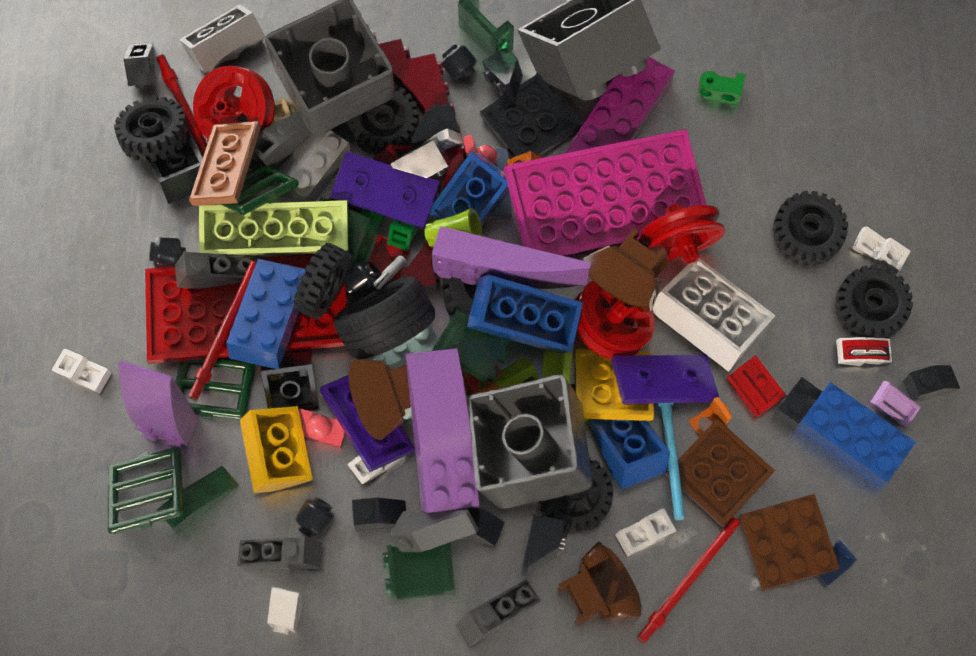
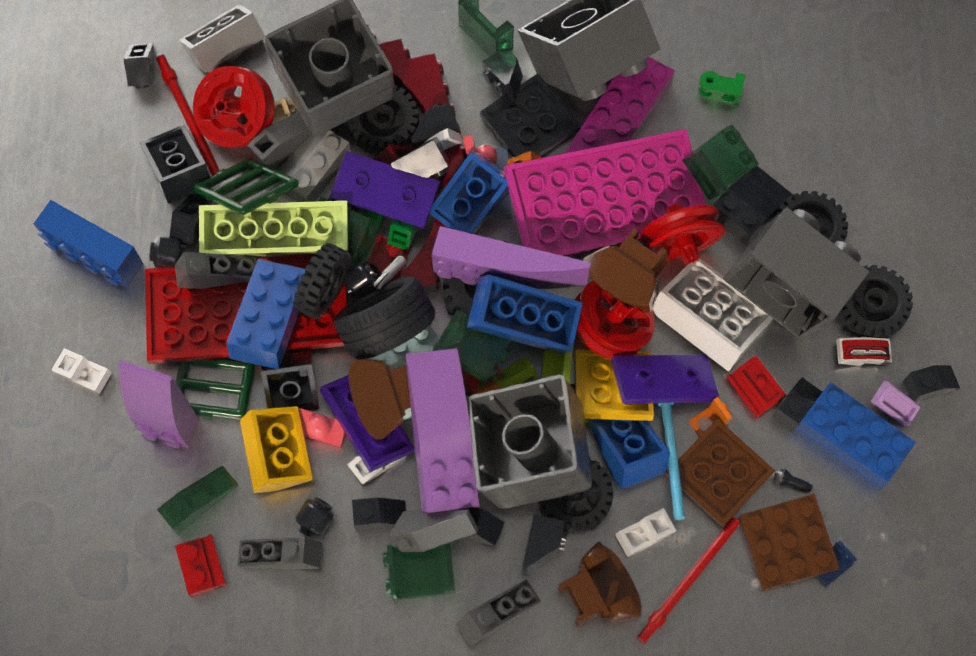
dark green bar [107,447,184,535] -> none
black wheel [114,96,190,162] -> none
red bar [188,261,256,401] -> none
nougat tile [189,121,261,206] -> none
white slope [268,587,304,635] -> none
lime plant [425,208,482,248] -> none
black head [442,44,477,80] -> none
white slope [852,226,910,272] -> none
none -> blue brick [33,199,143,288]
none -> black slope [169,195,213,245]
none -> red plate [175,534,227,597]
none -> clear green panel [682,125,759,200]
none -> black slope [713,165,793,246]
none -> dark grey brick [723,207,869,340]
none -> black piece [774,469,813,492]

